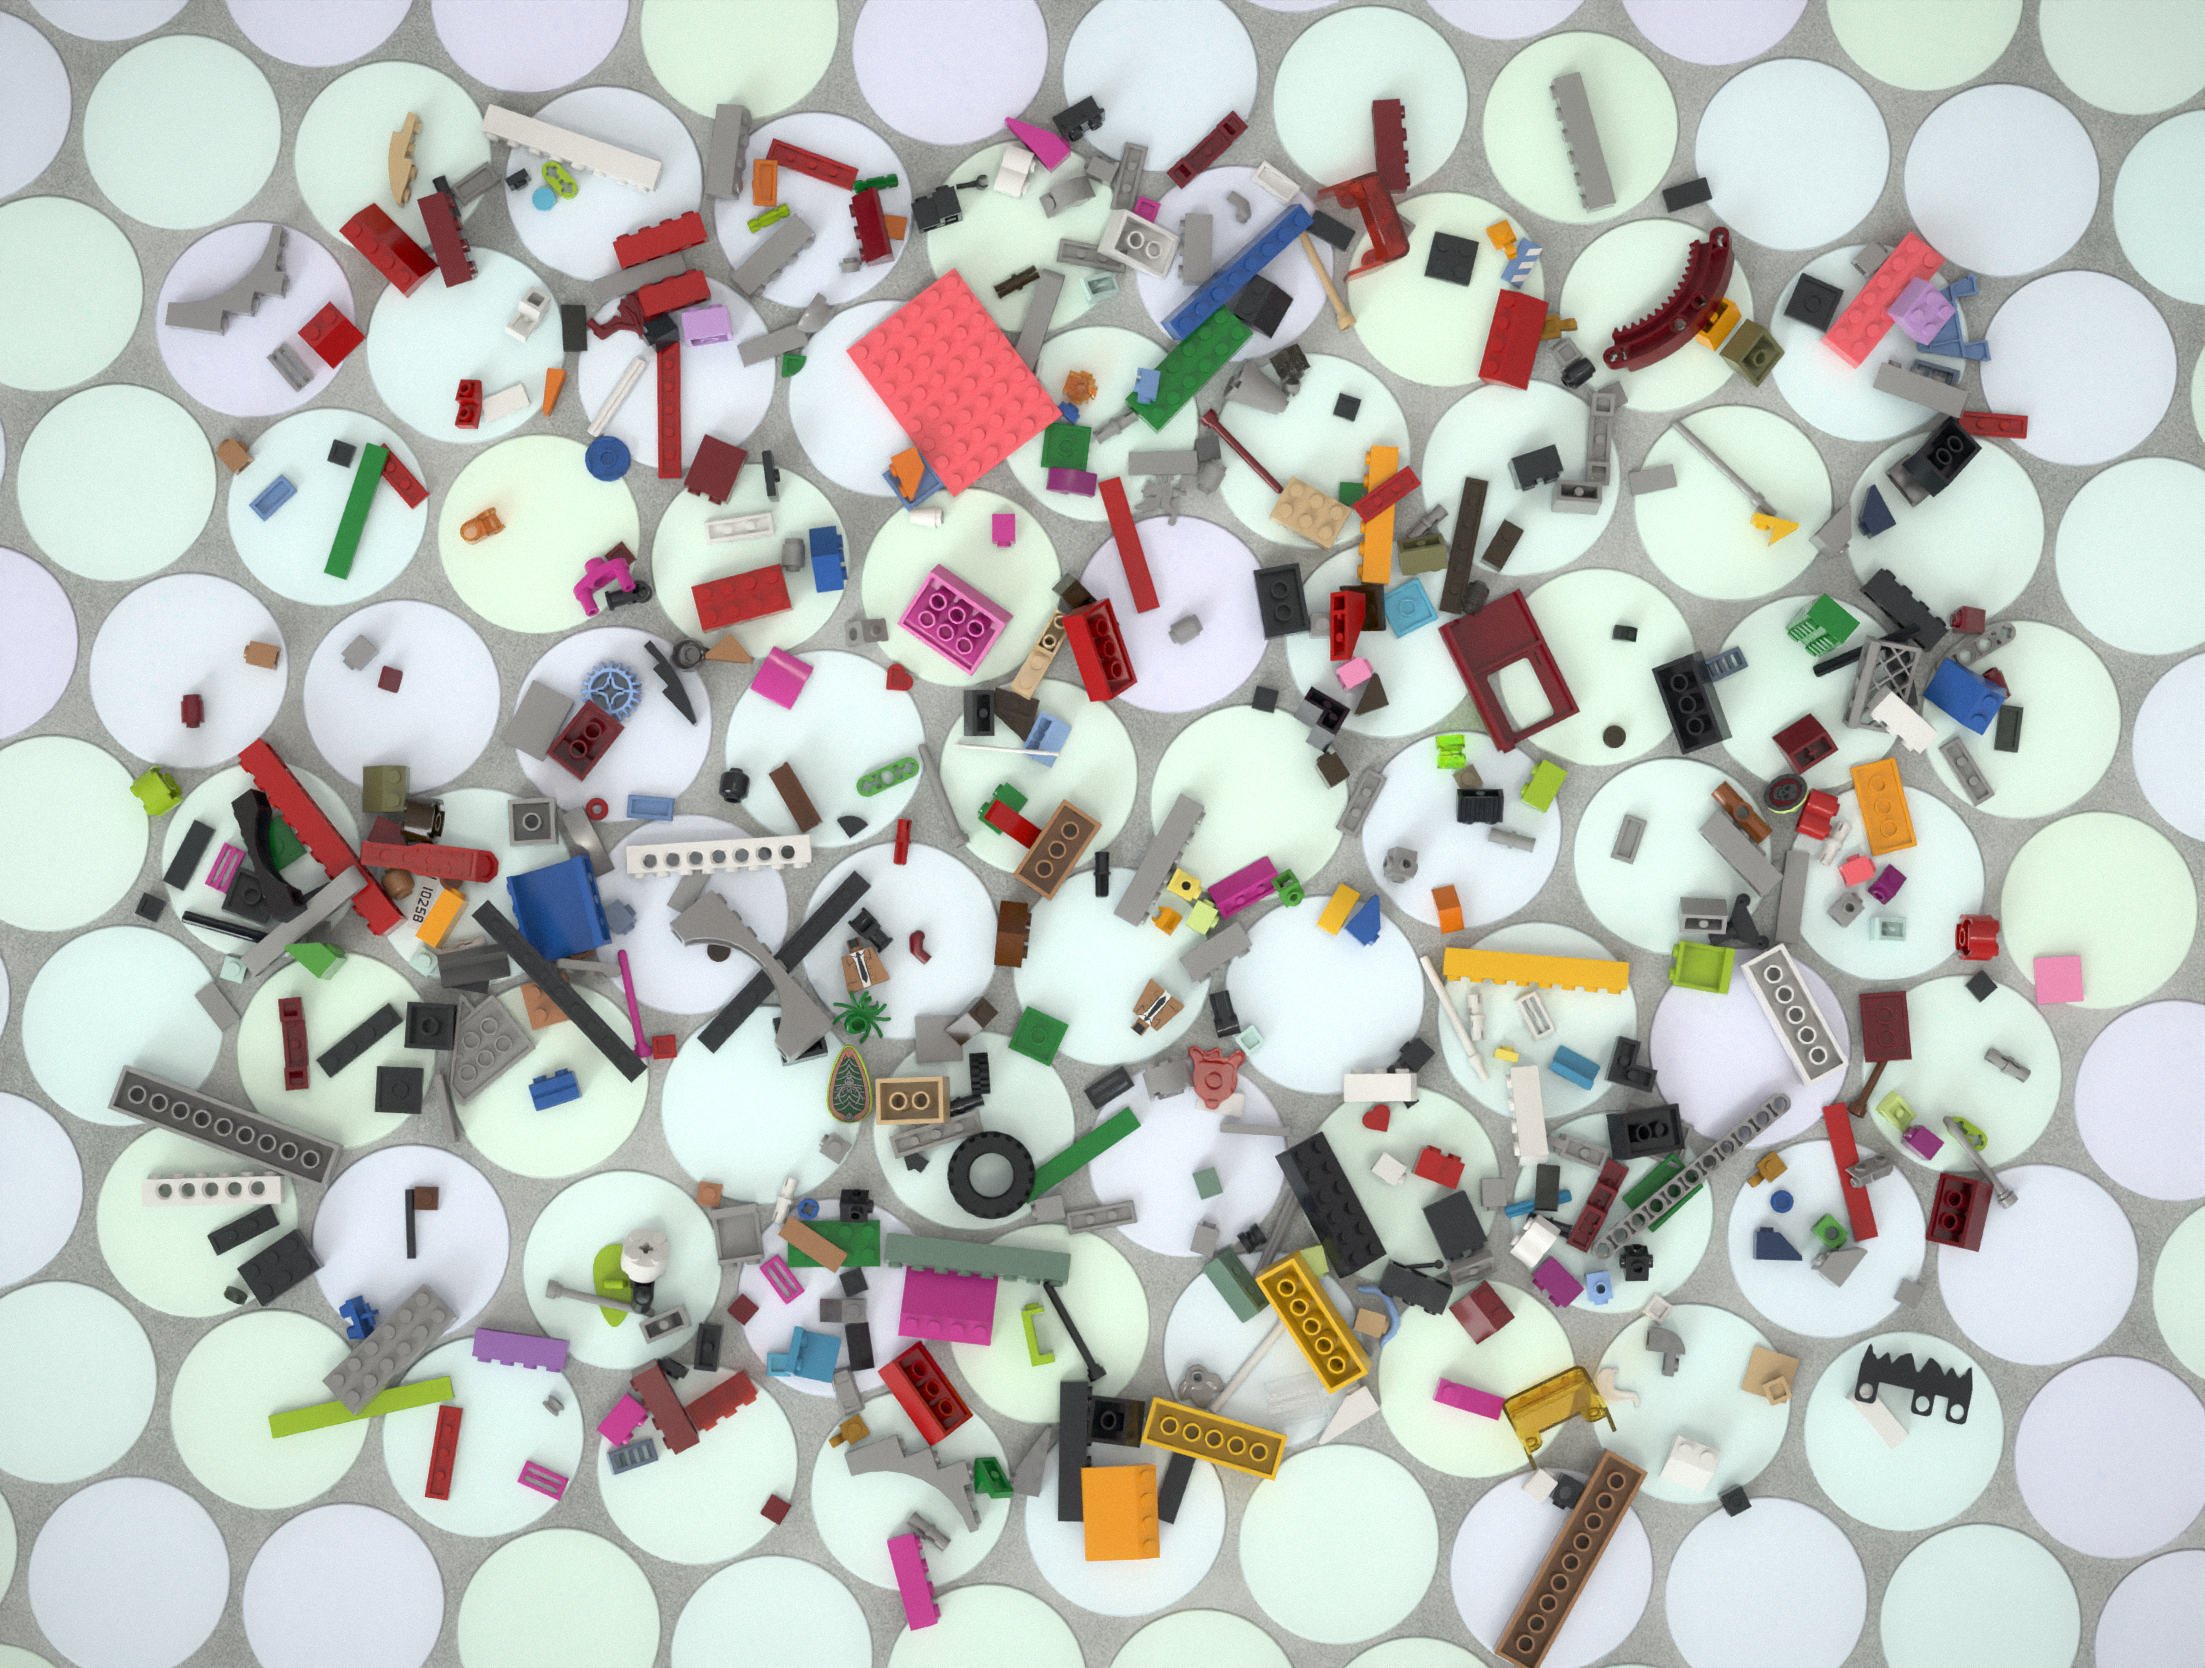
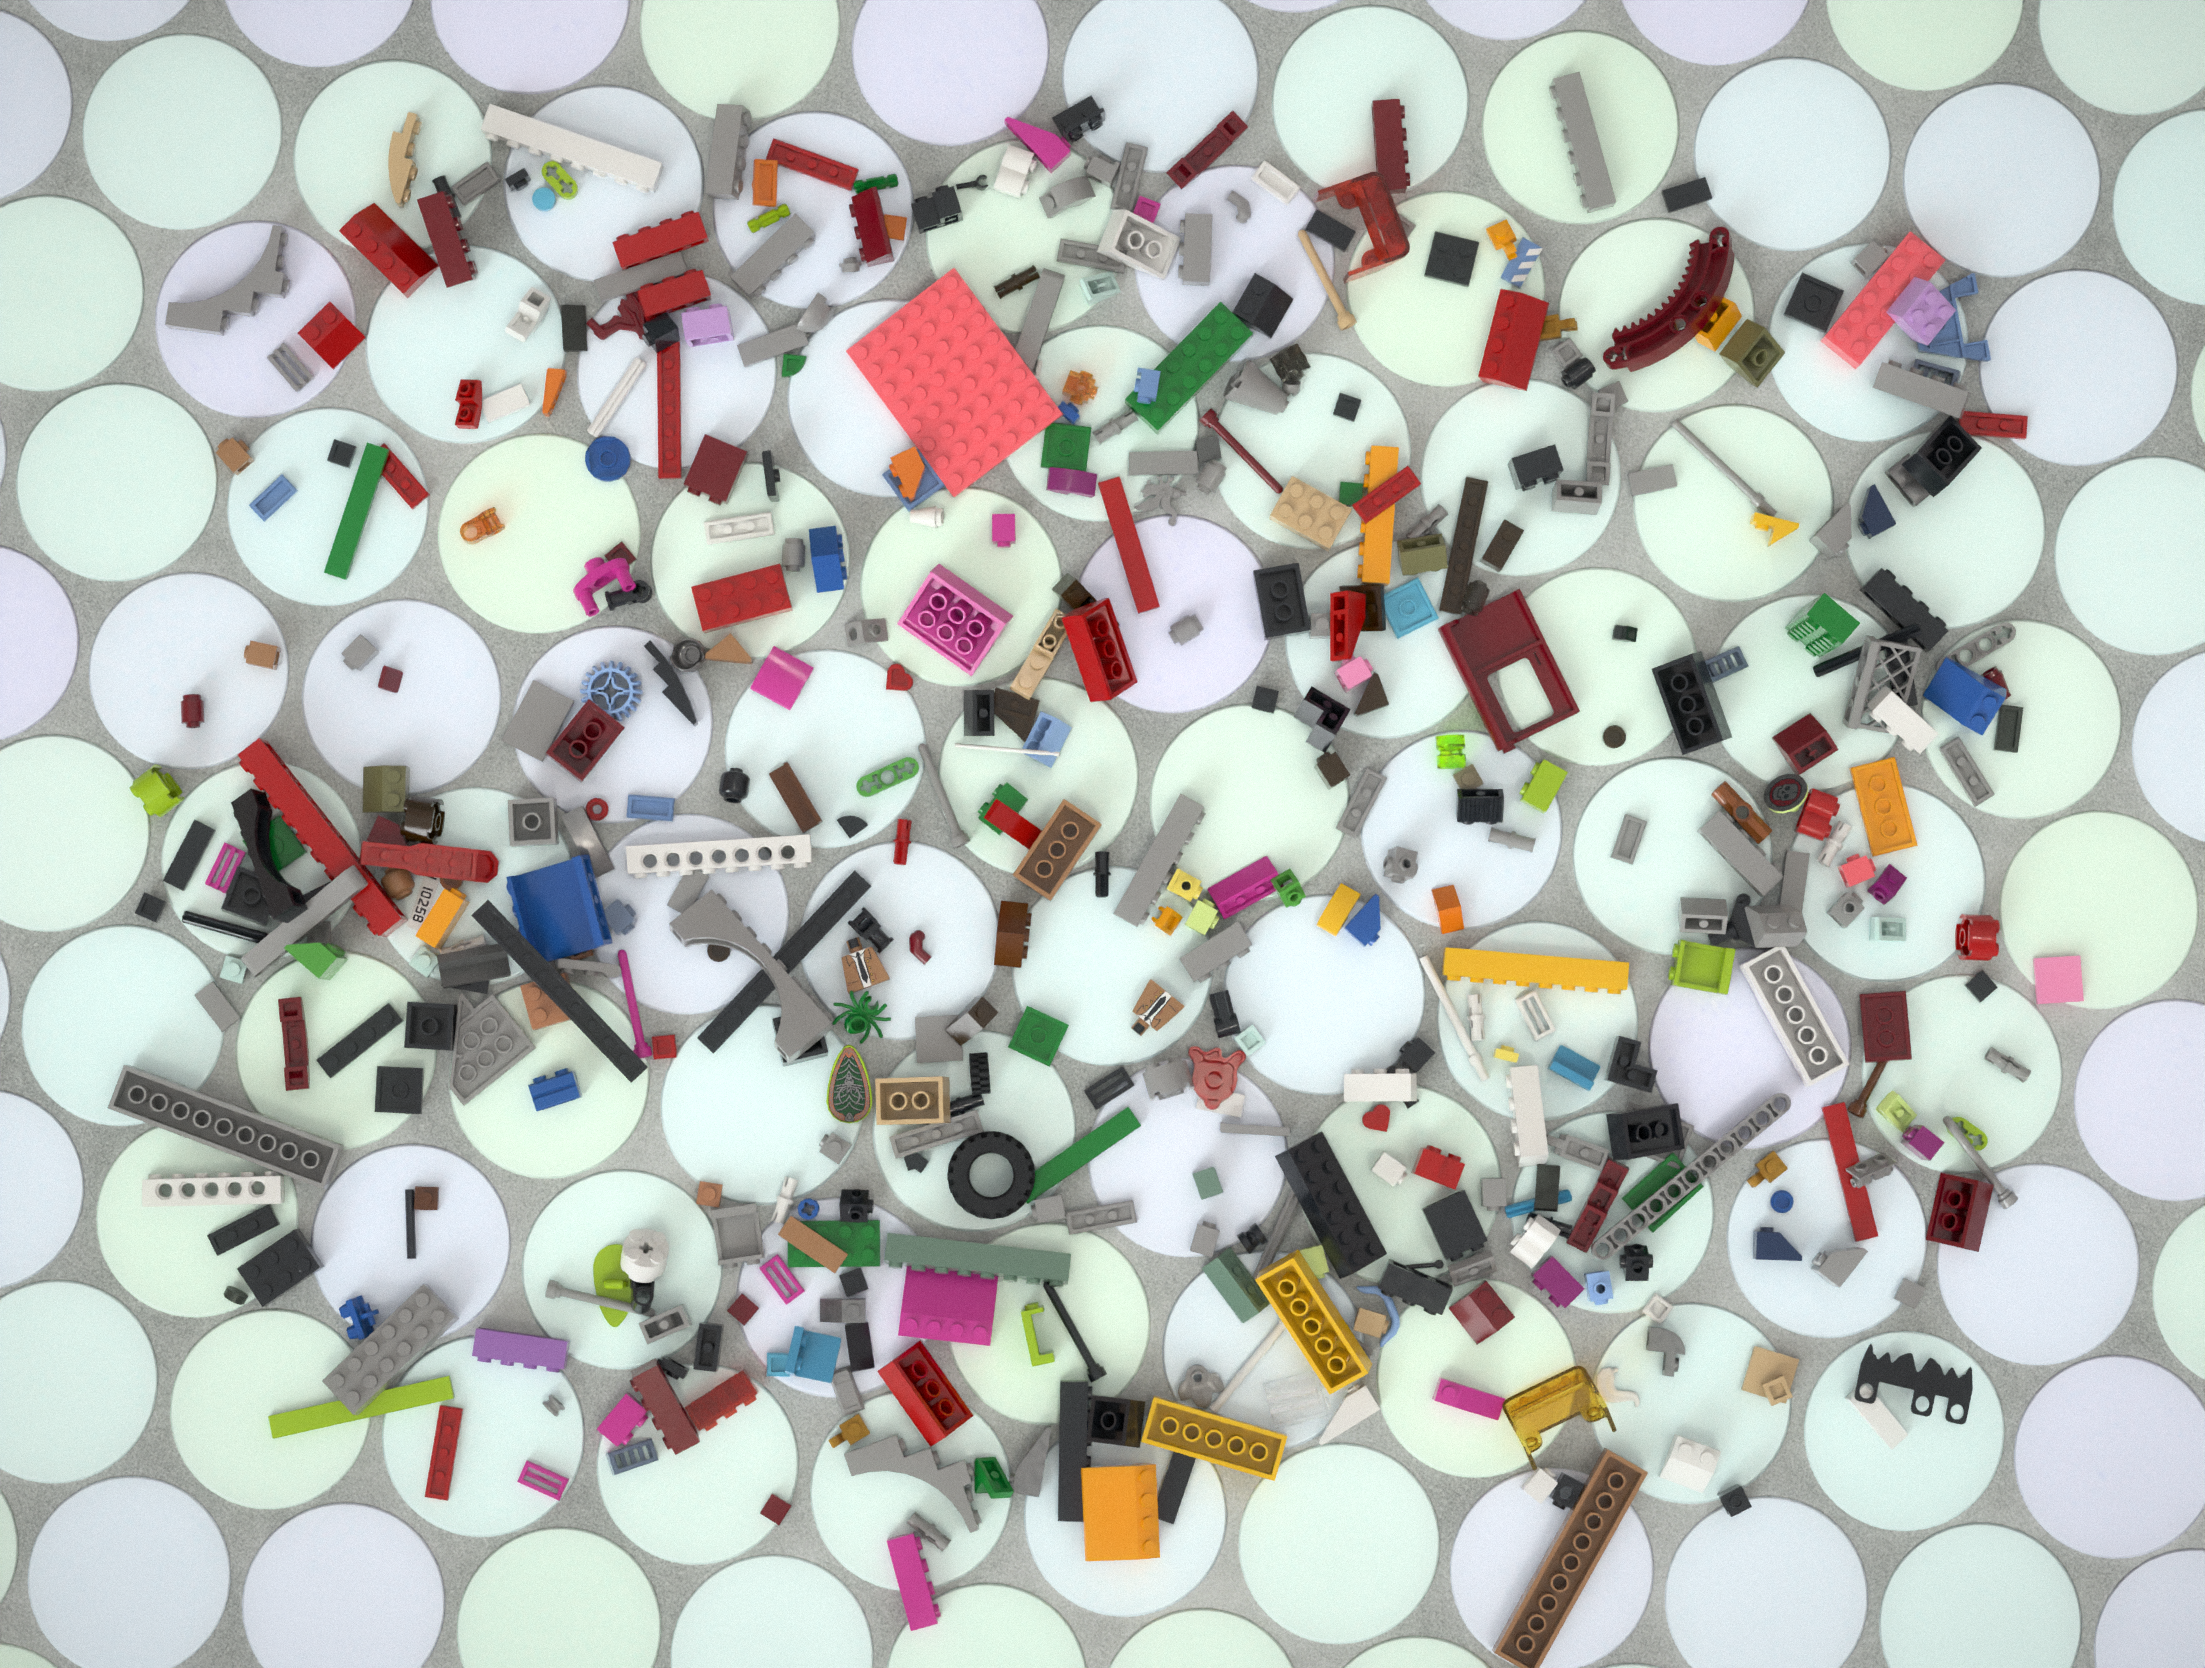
light grey tile [433,1074,459,1143] -> none
blue brick [1160,204,1314,340] -> none
bright green brick [1810,1213,1849,1250] -> none
dark red slope [1950,606,1986,635] -> none
none -> light grey slope [1745,904,1808,948]

